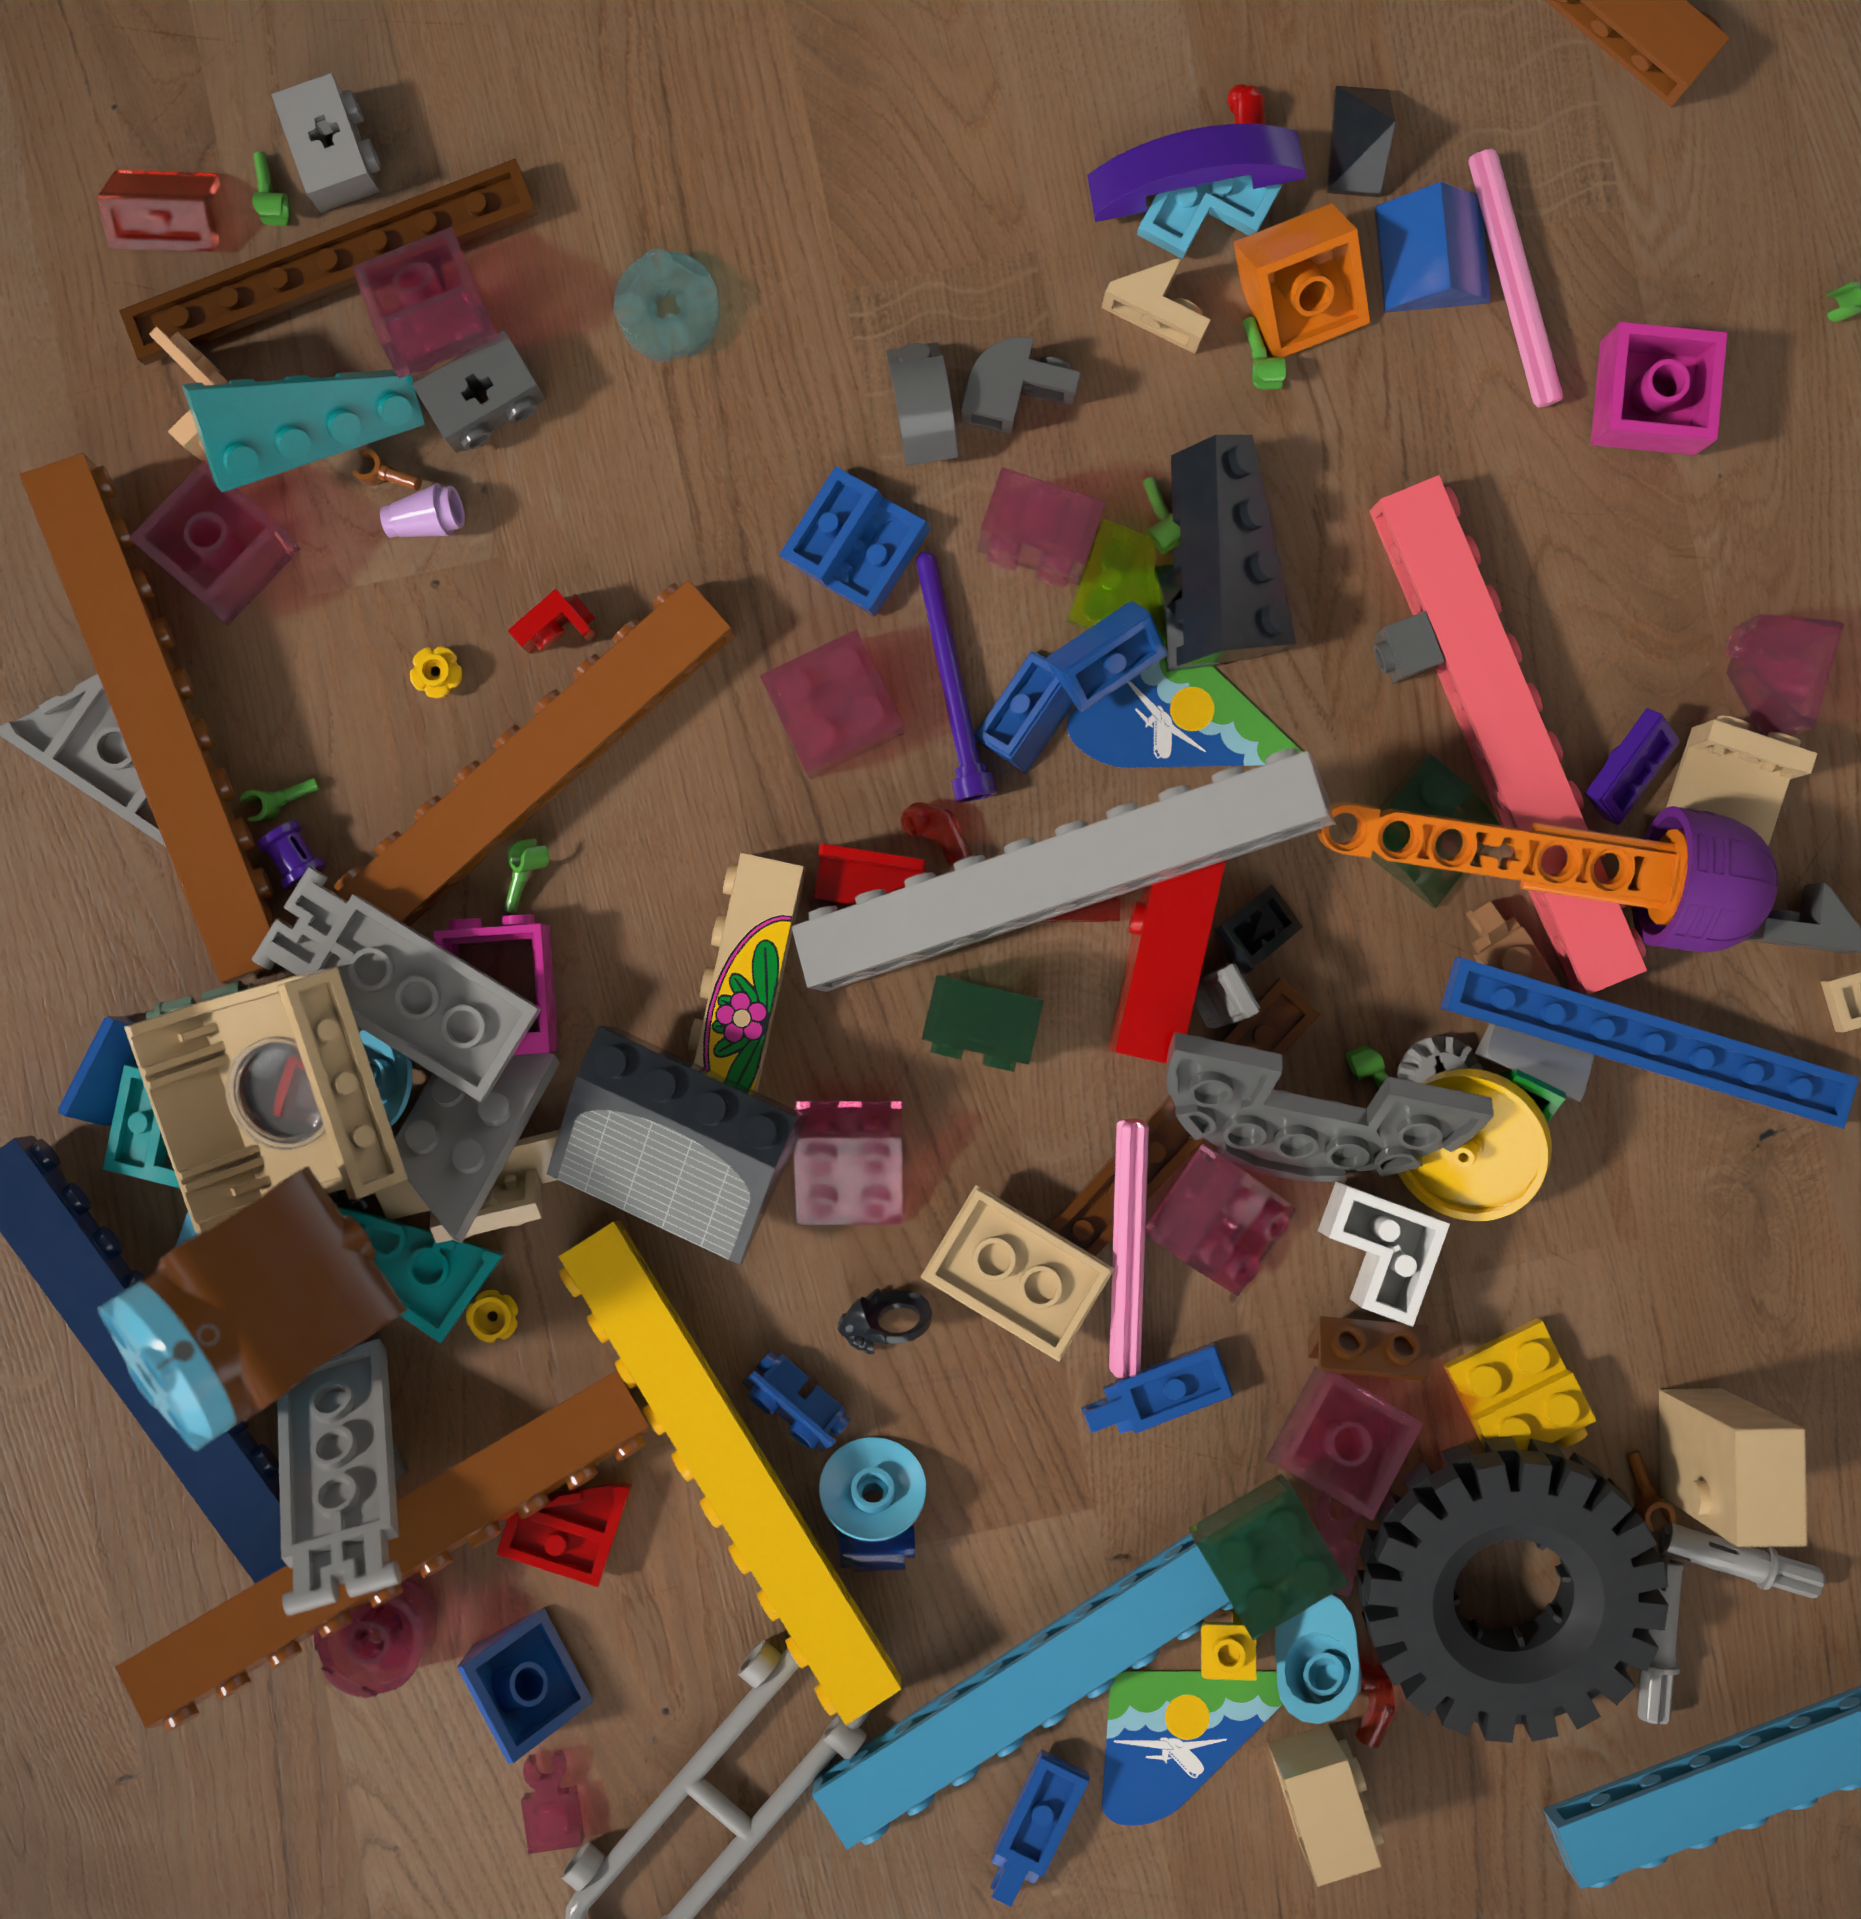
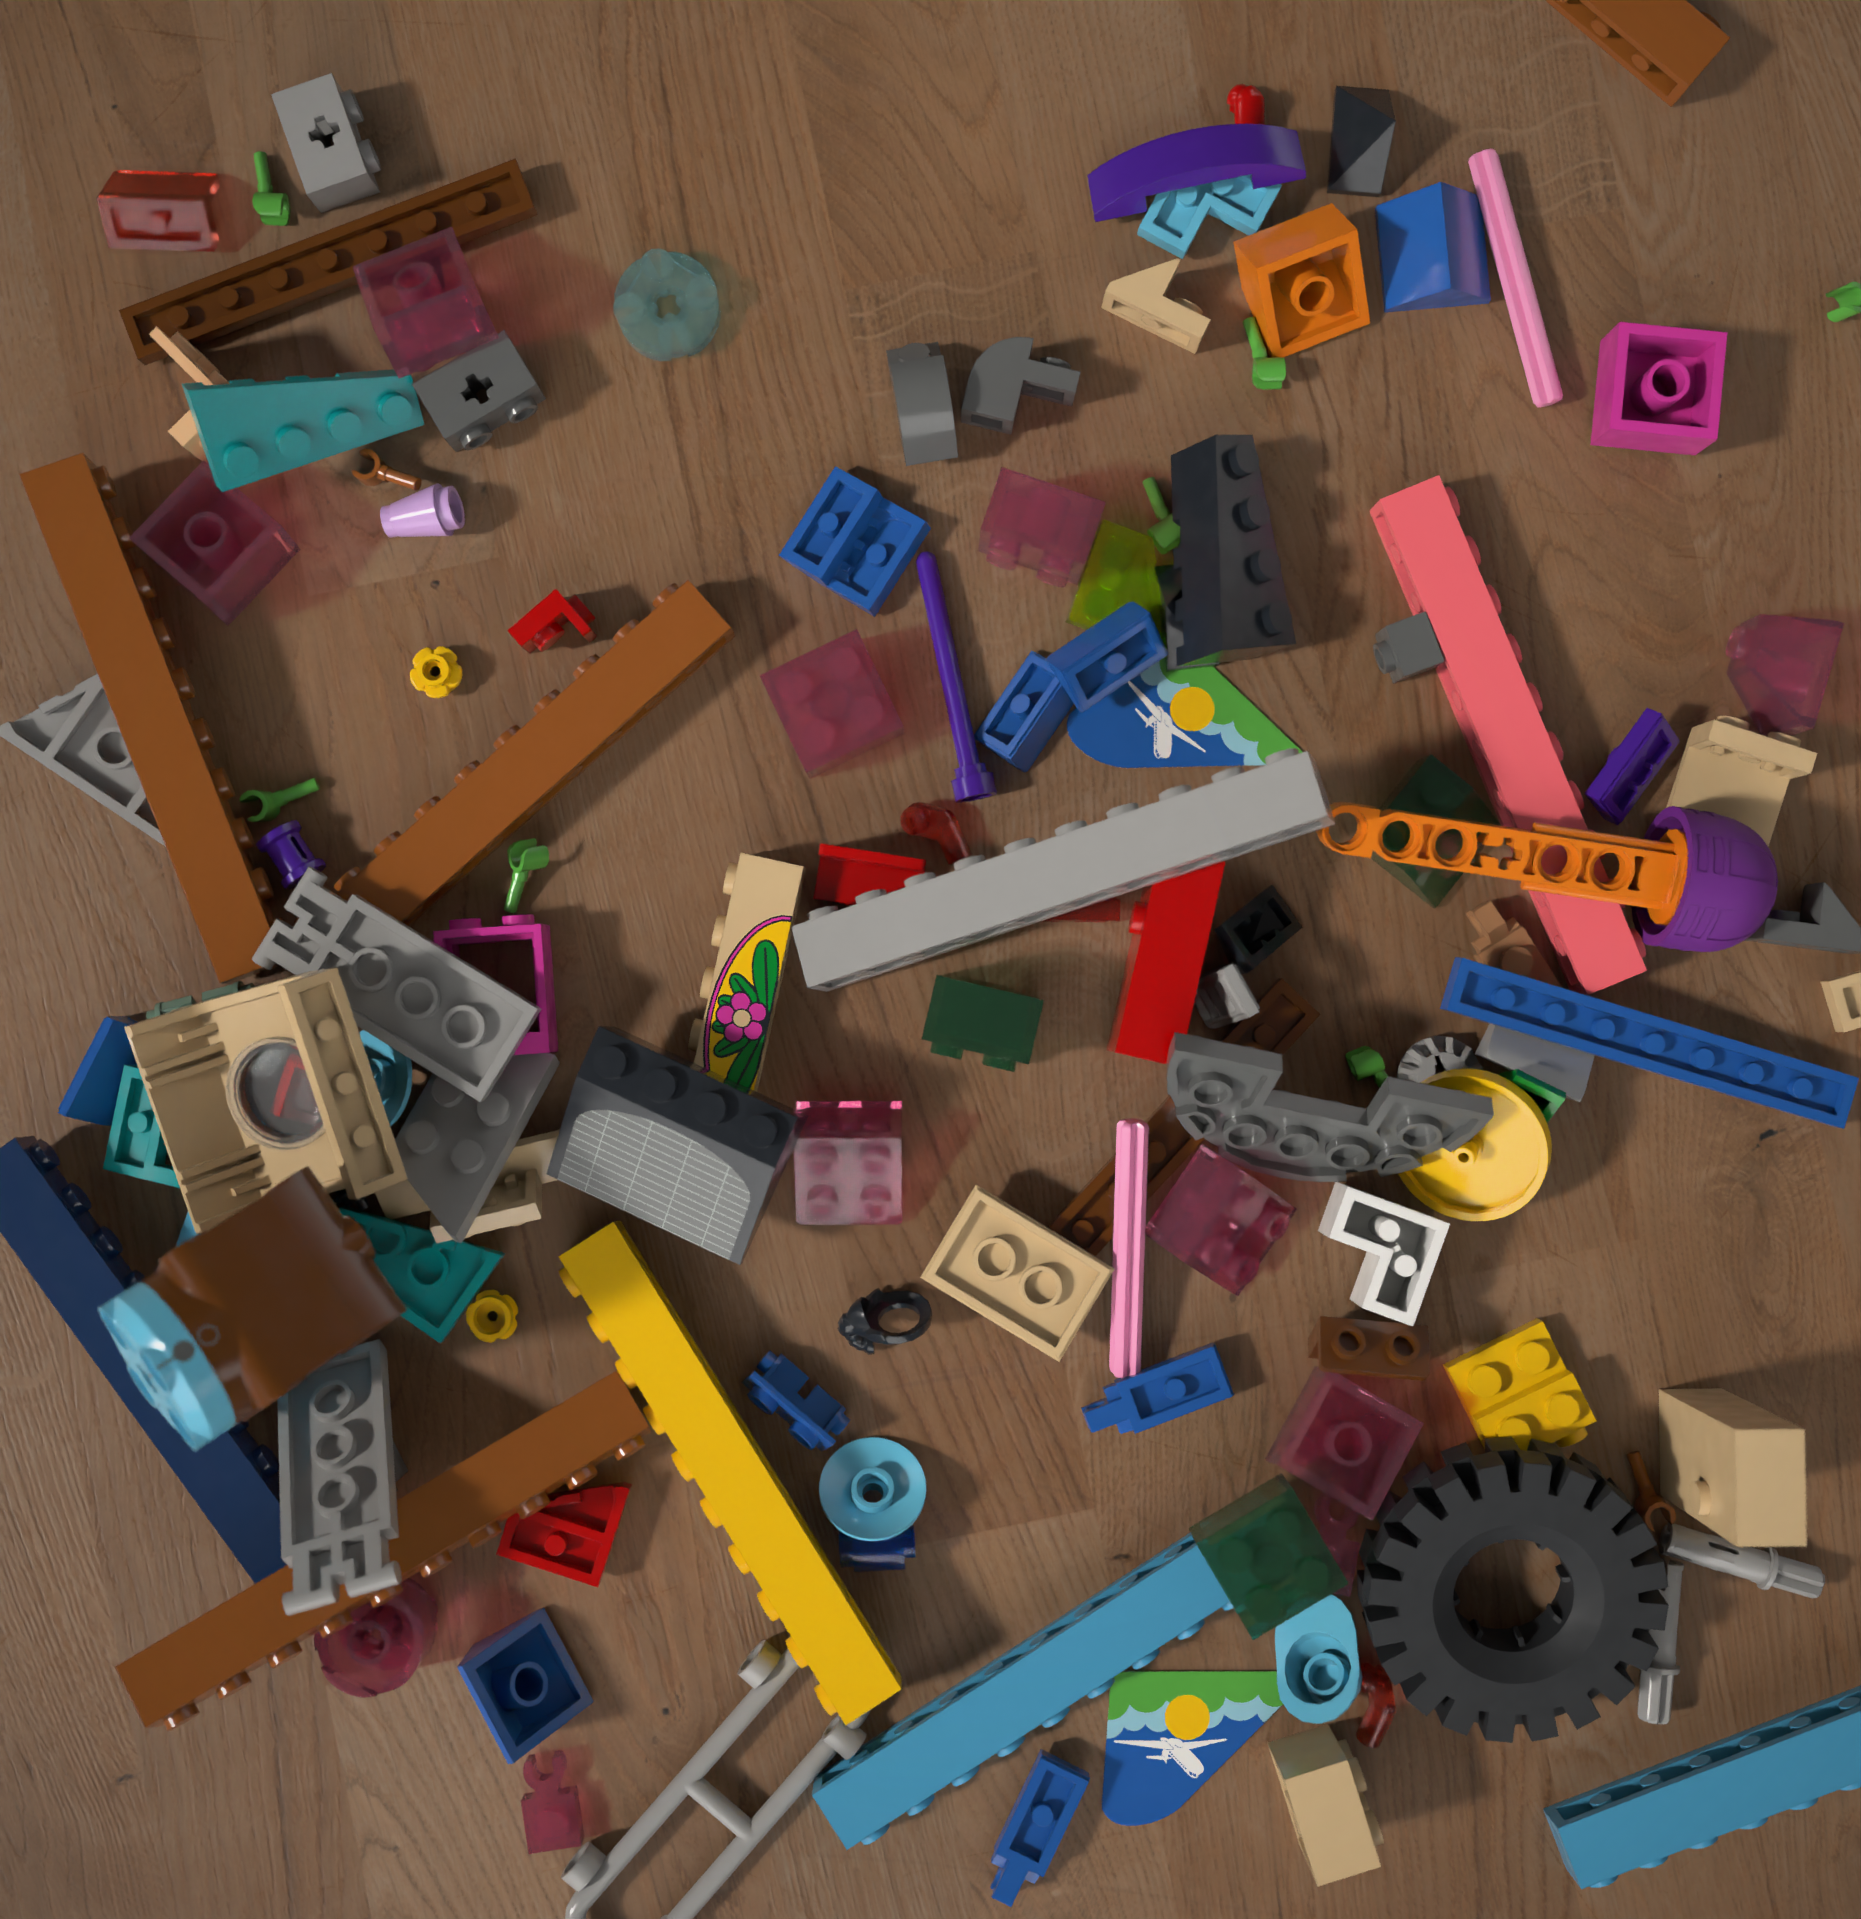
yellow bracket [1201,1608,1256,1681] -> none

